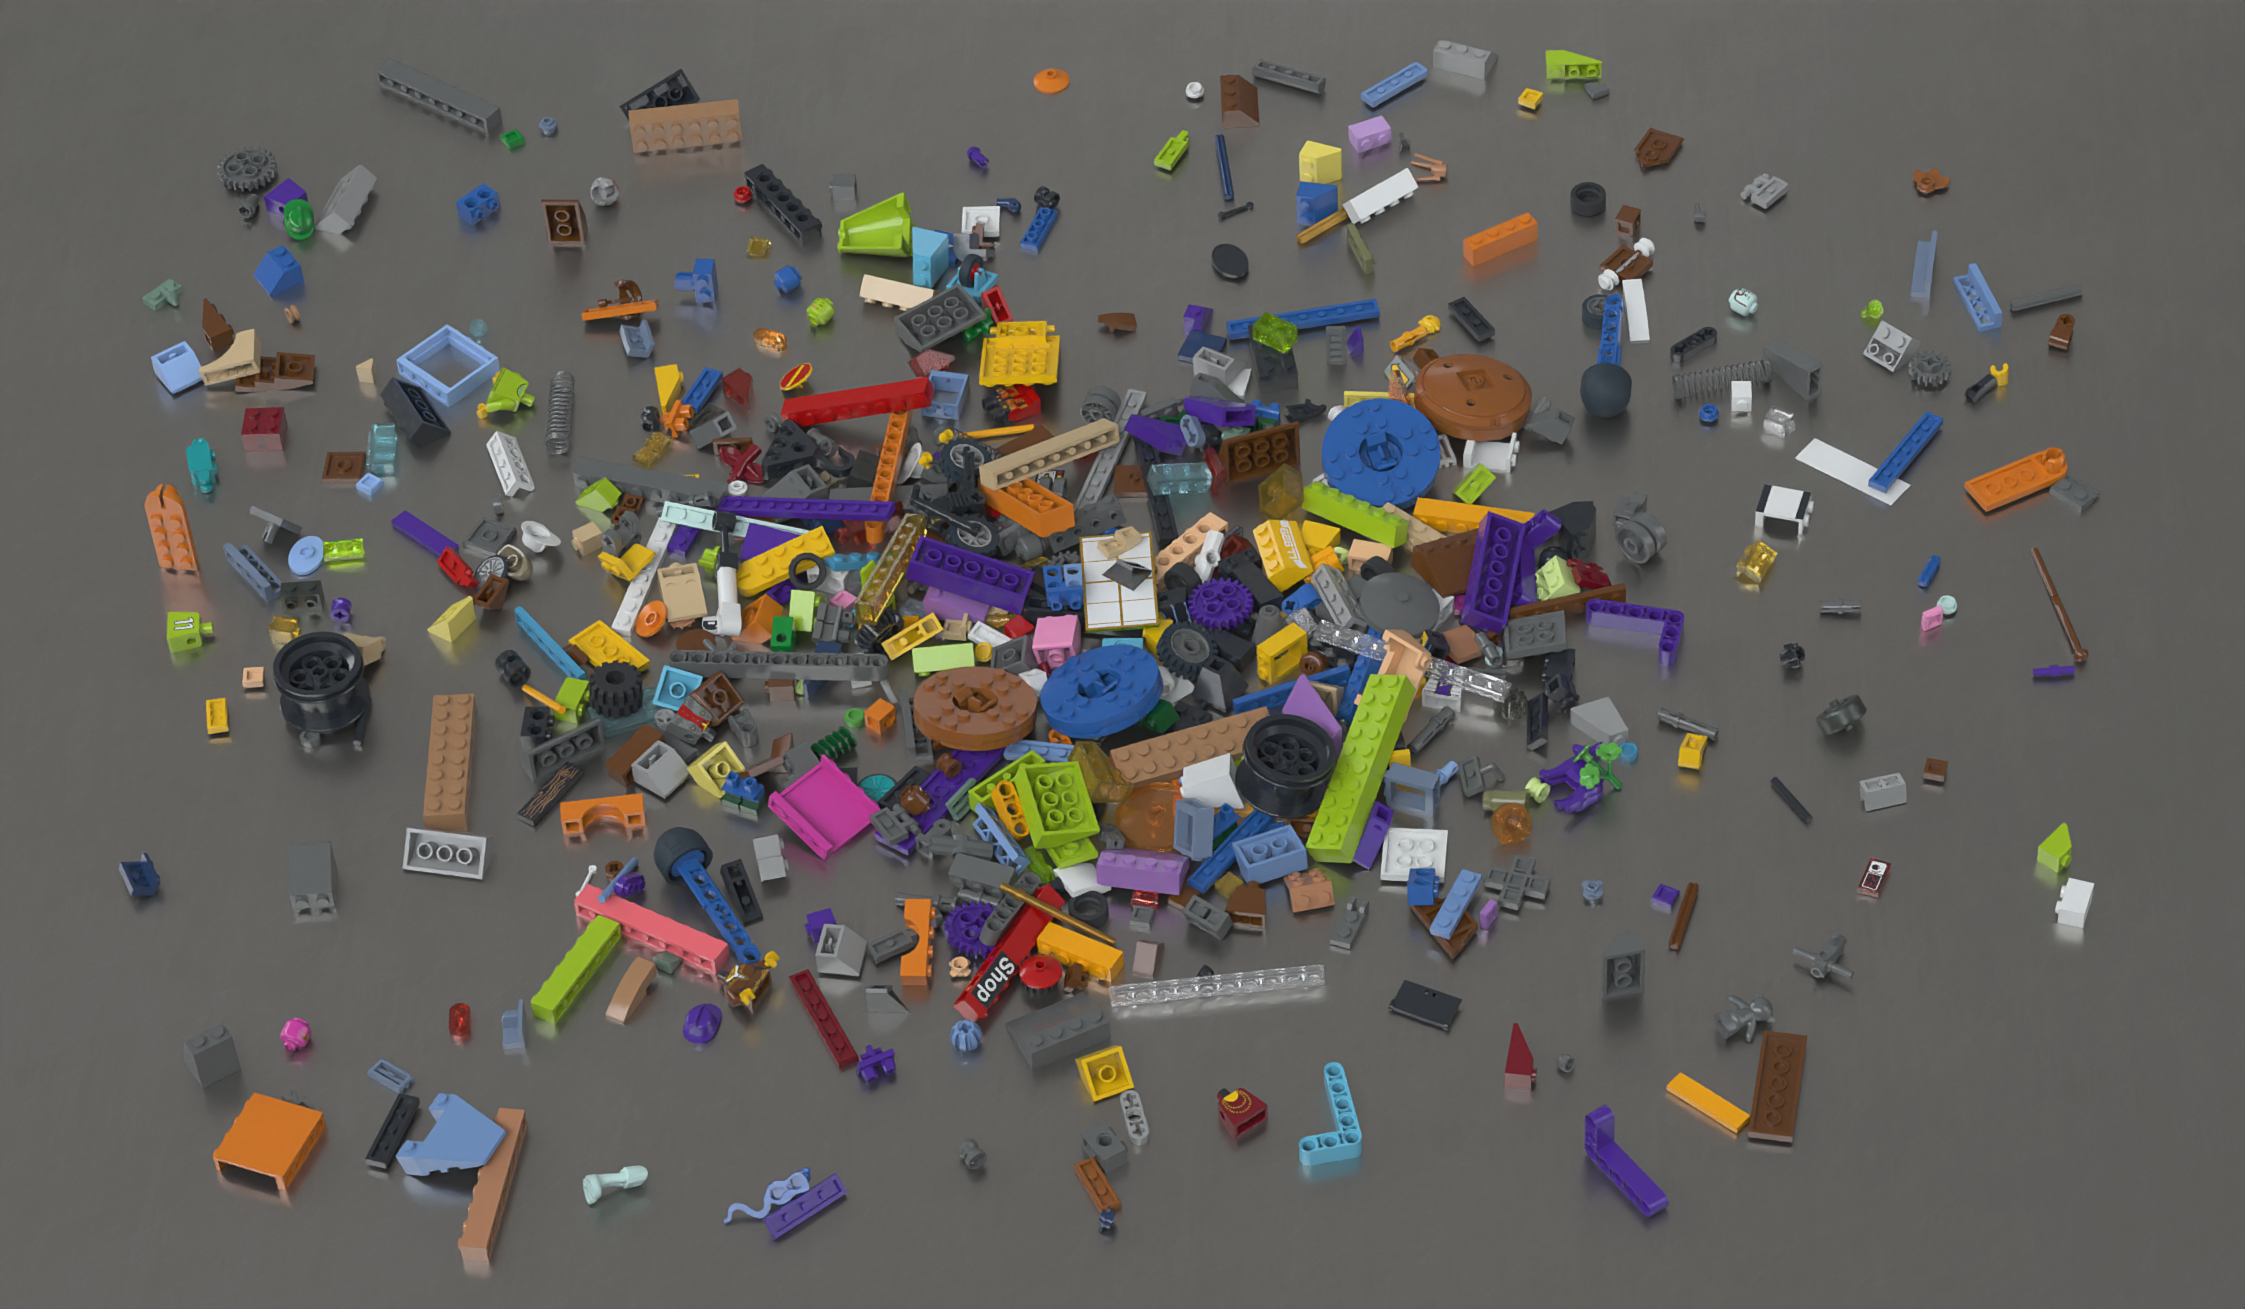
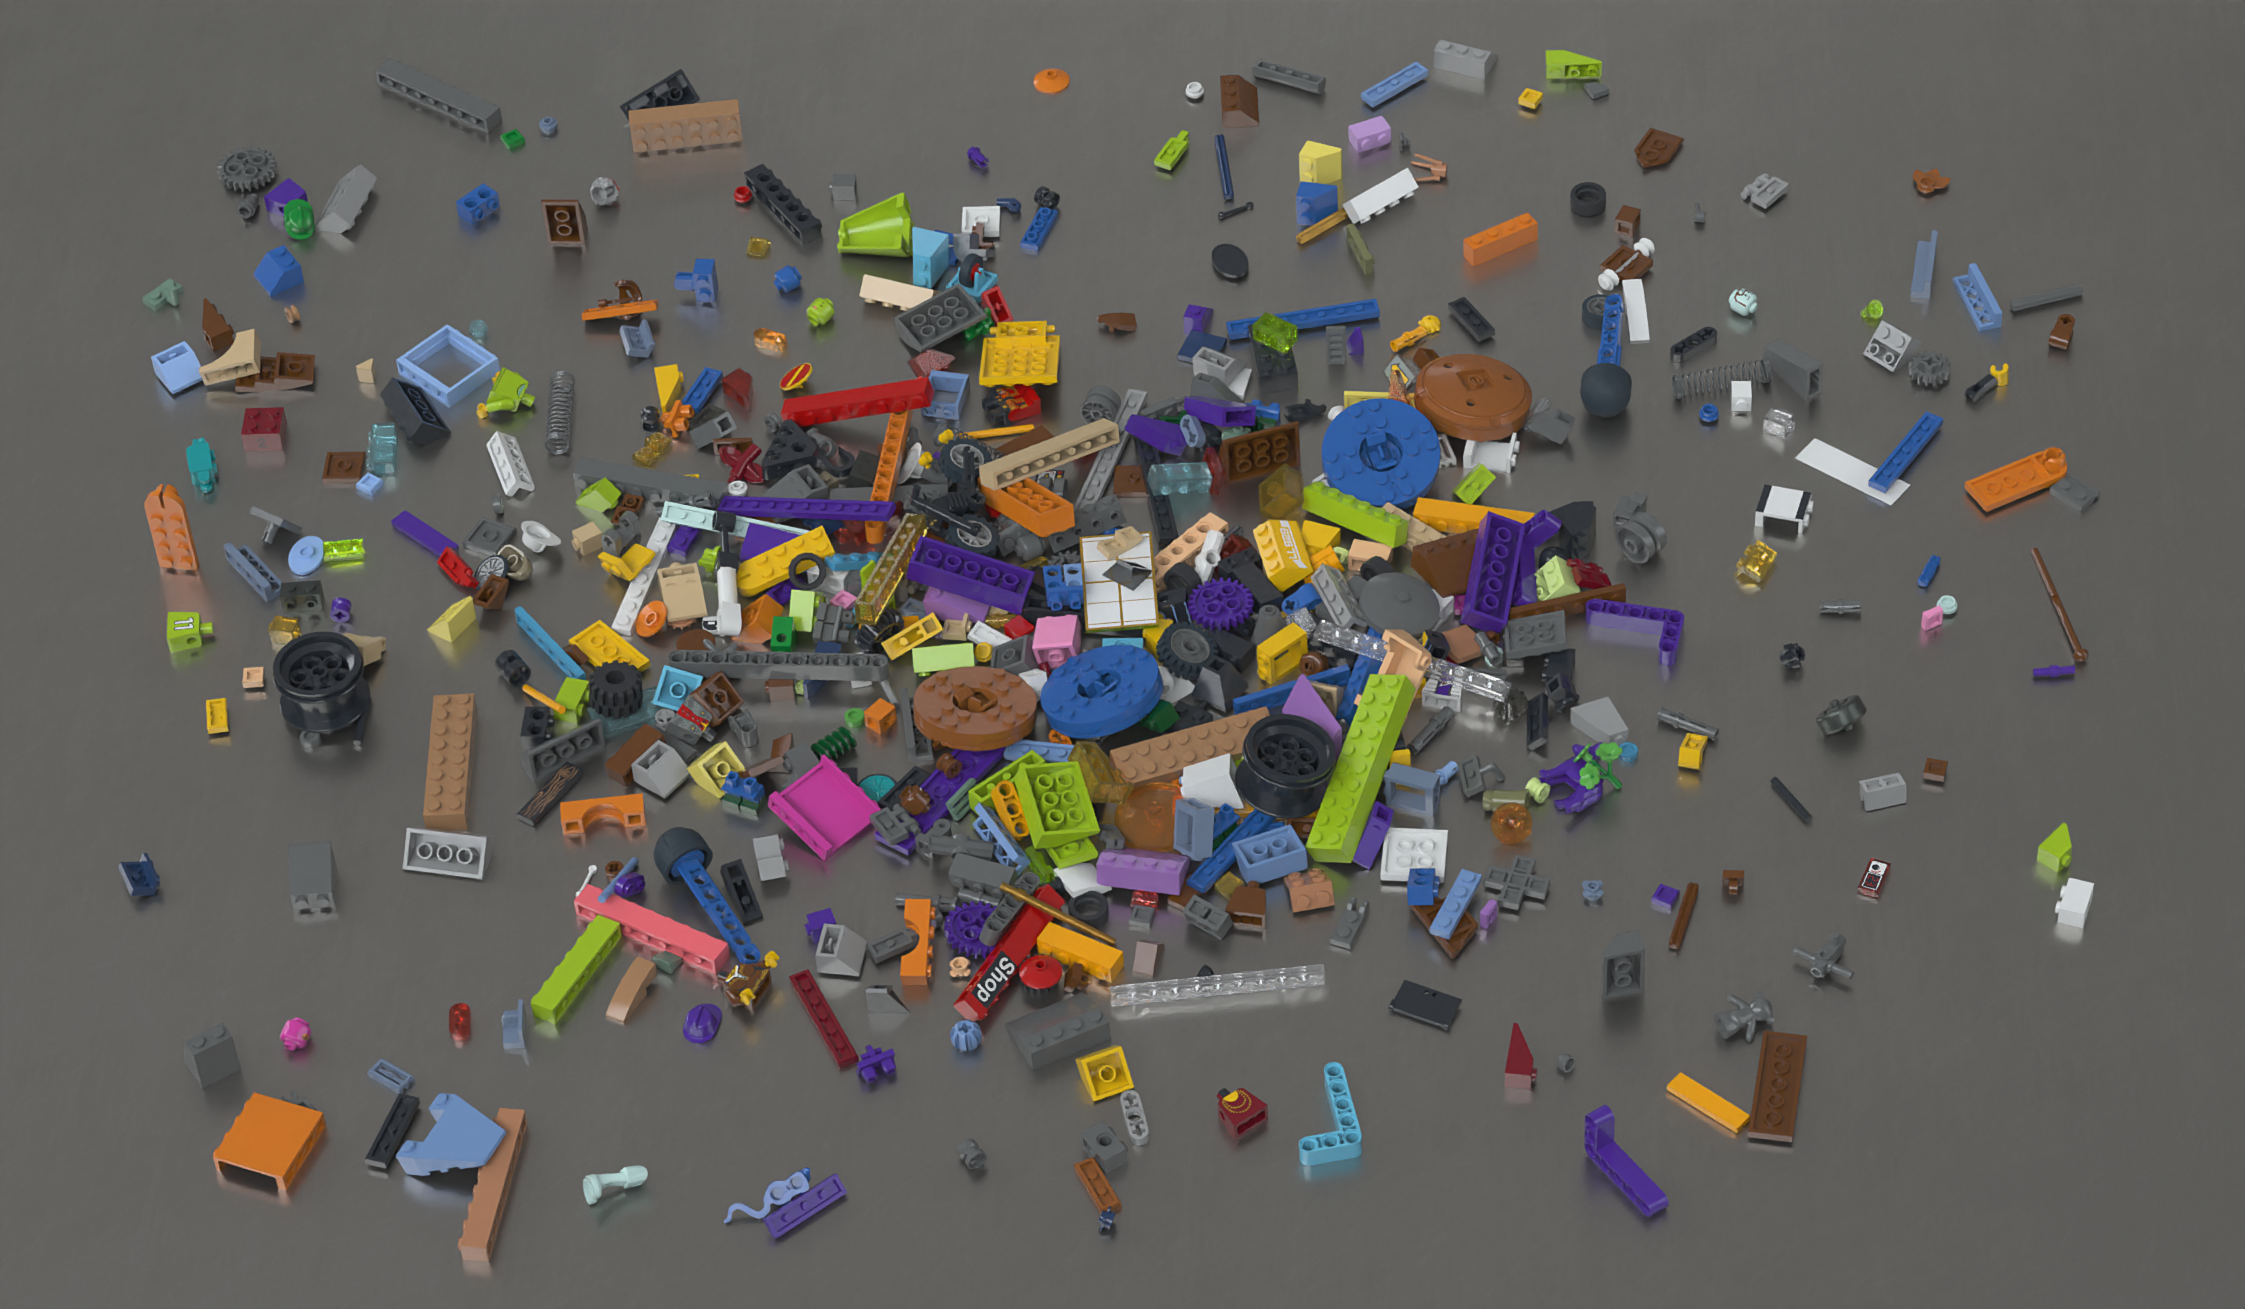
none -> reddish brown tile [1722,870,1744,894]

